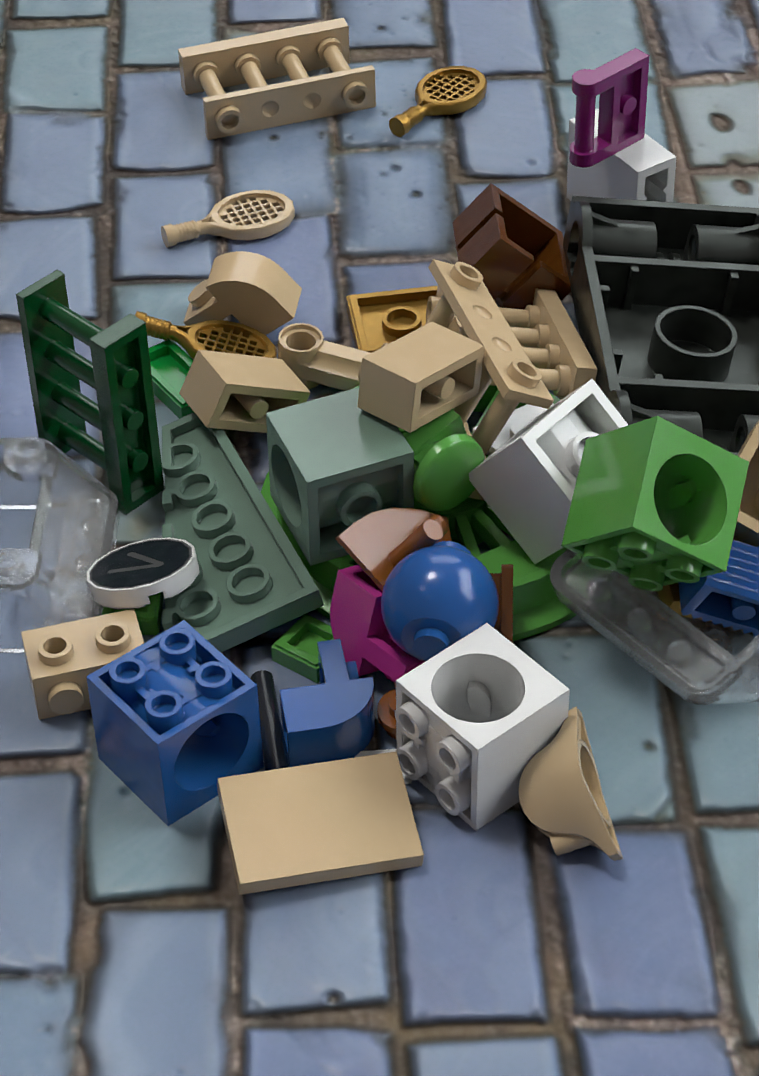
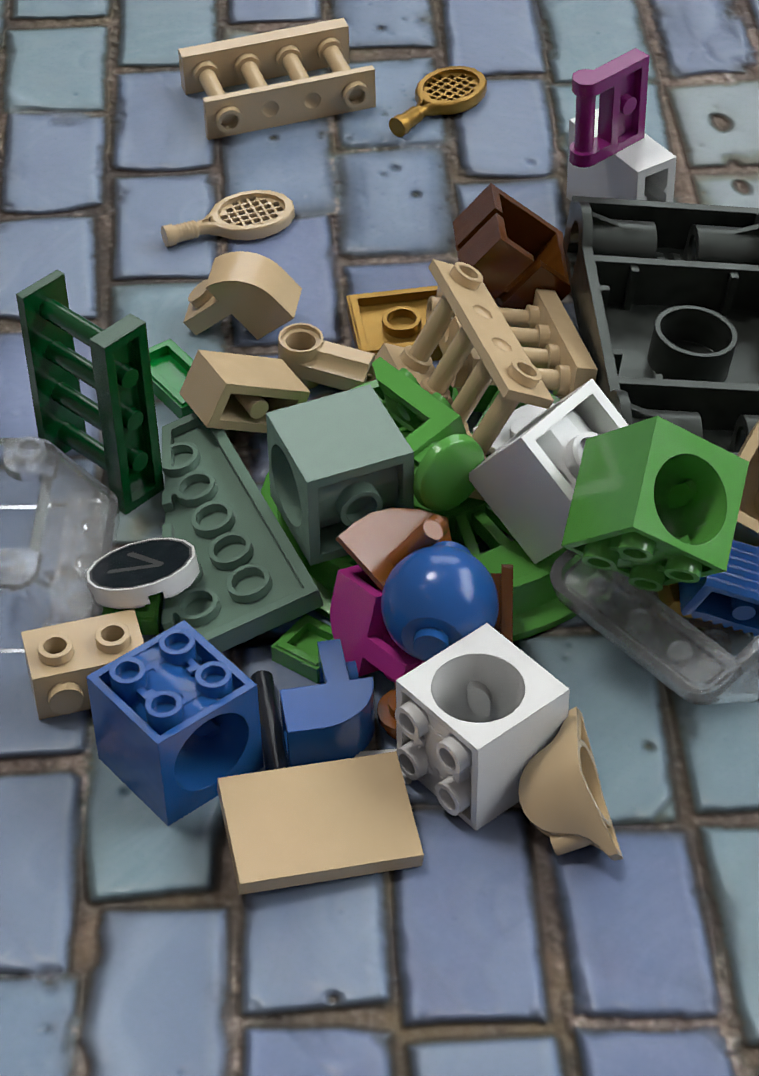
pearl gold piece [135,311,277,360] -> none
tan brick [357,322,485,433] -> none

